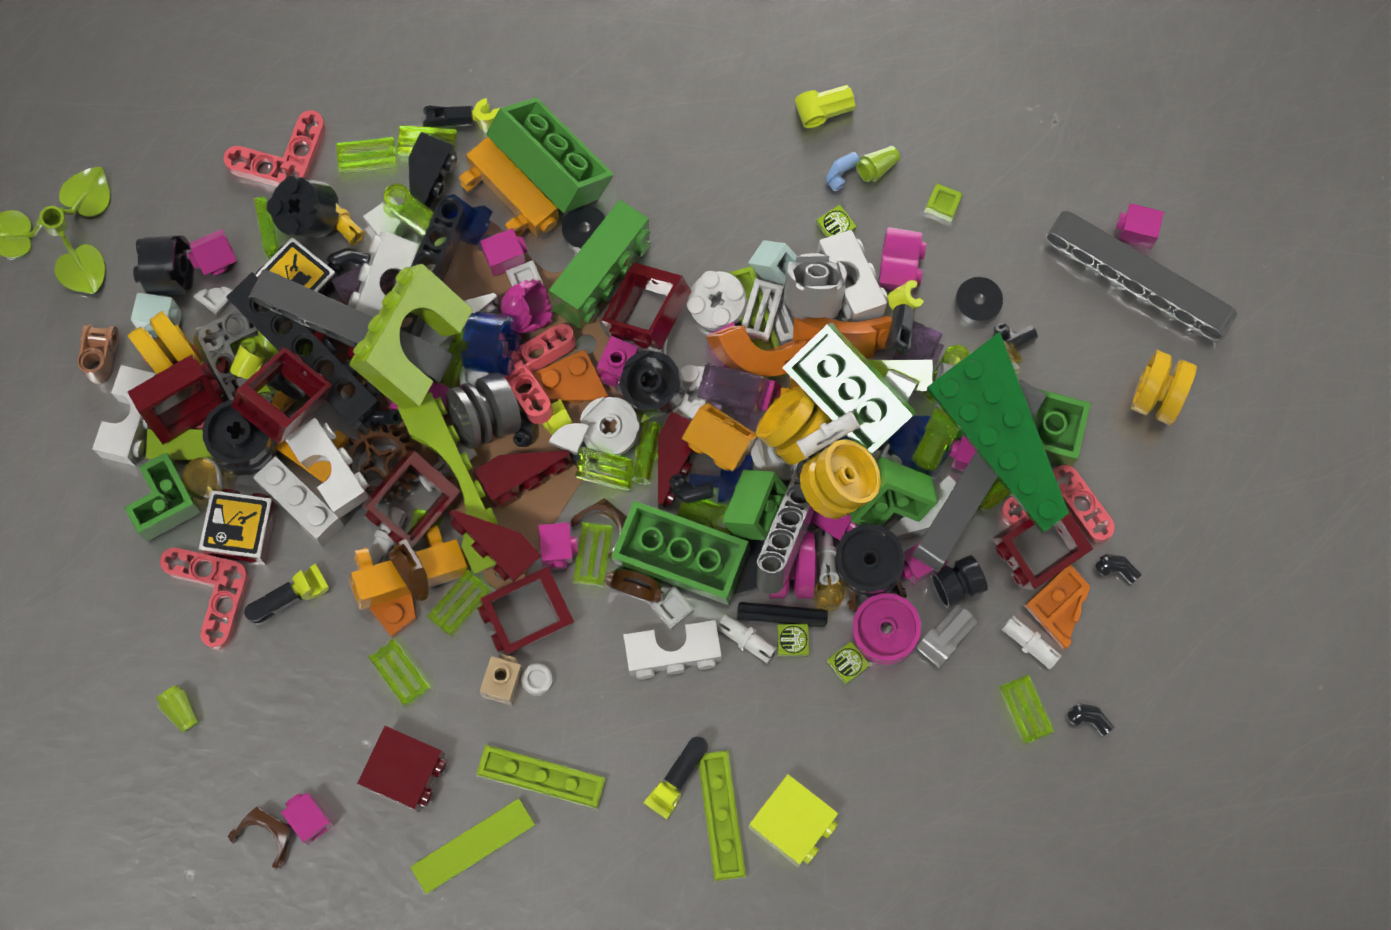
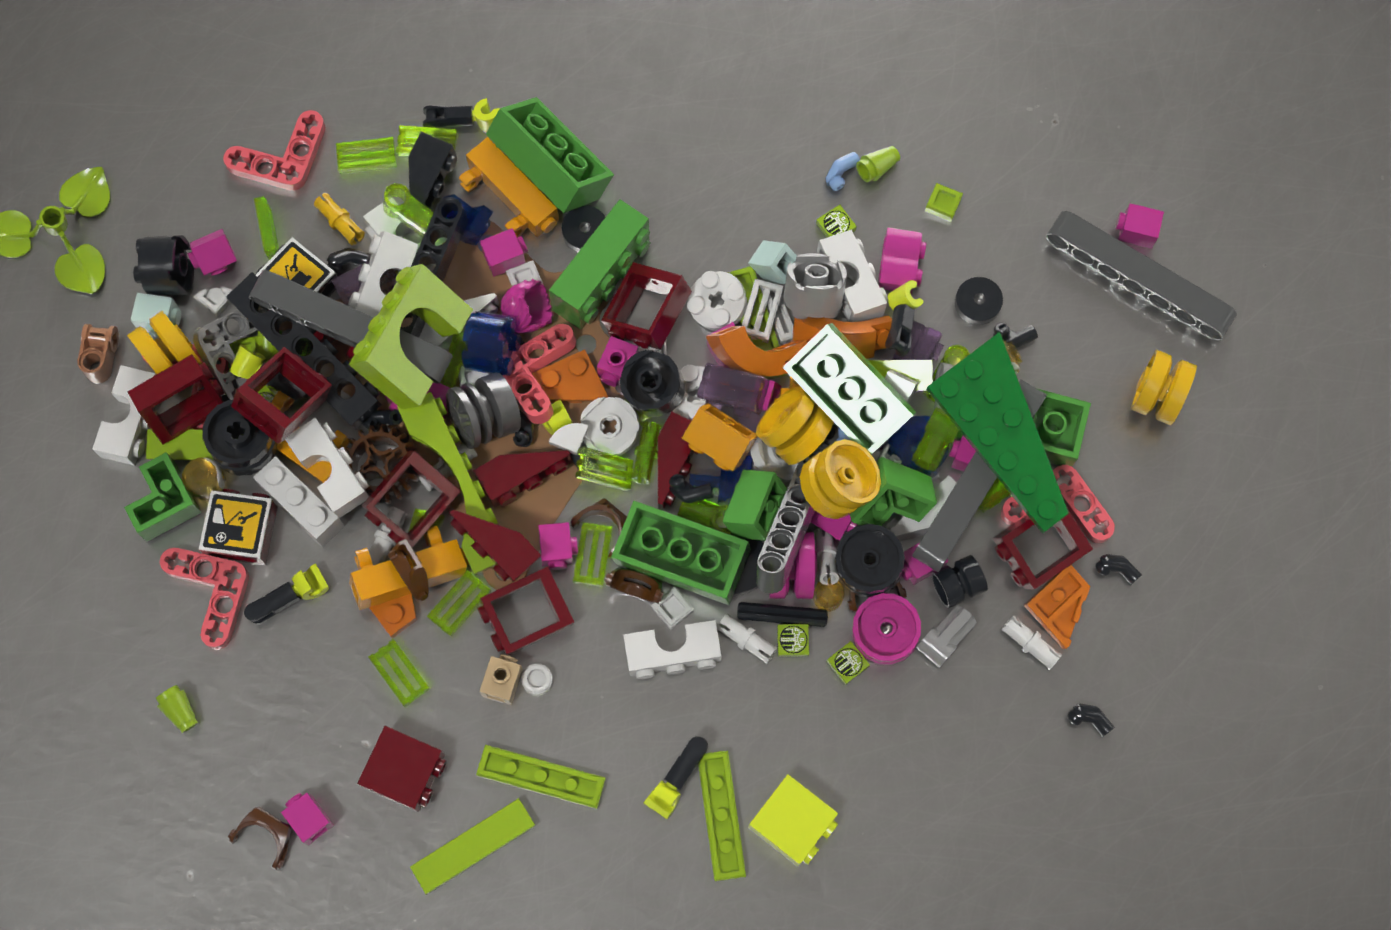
black brick [267,176,339,238] -> none
neon yellow piece [794,85,856,128] -> none
white pin [796,410,860,459] -> none
clear neon green tile [999,675,1054,745] -> none

